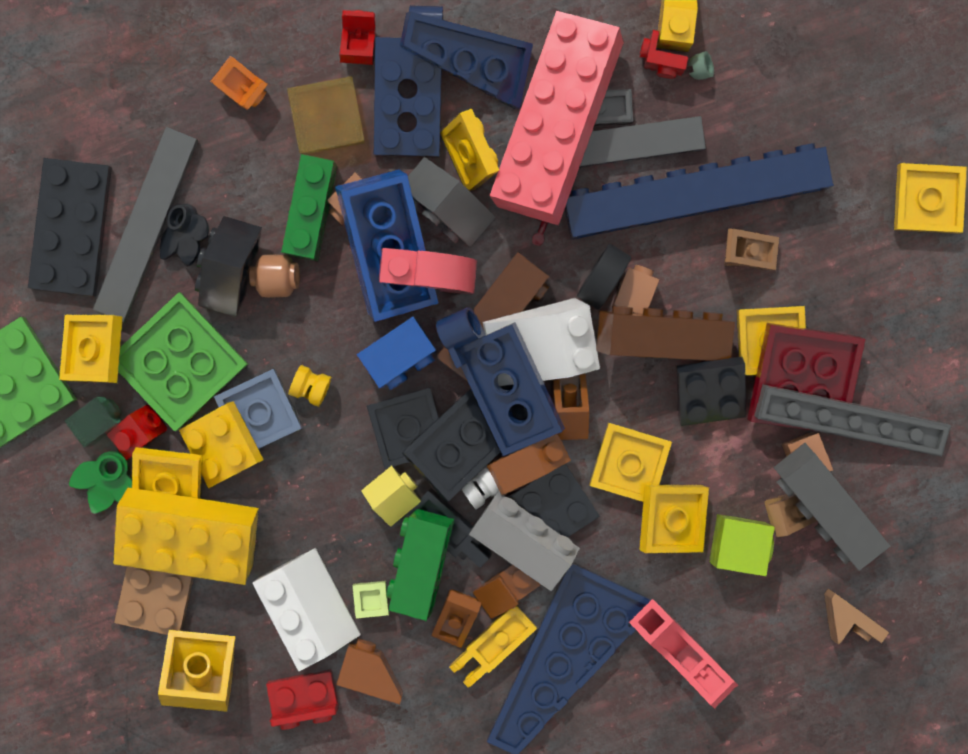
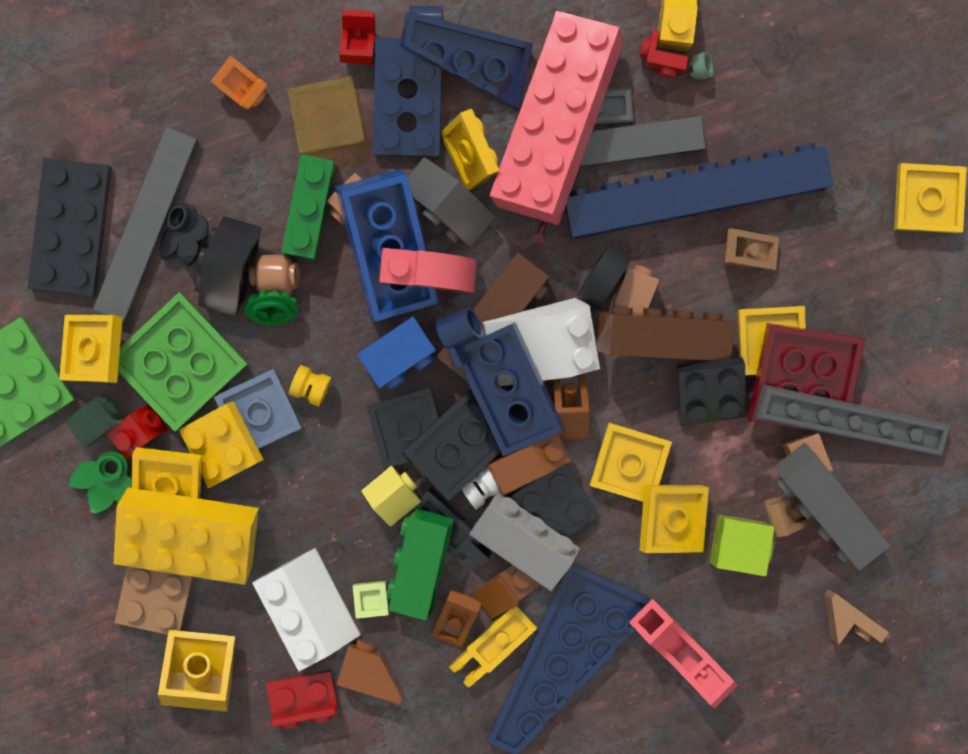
none -> green gear [245,289,298,326]

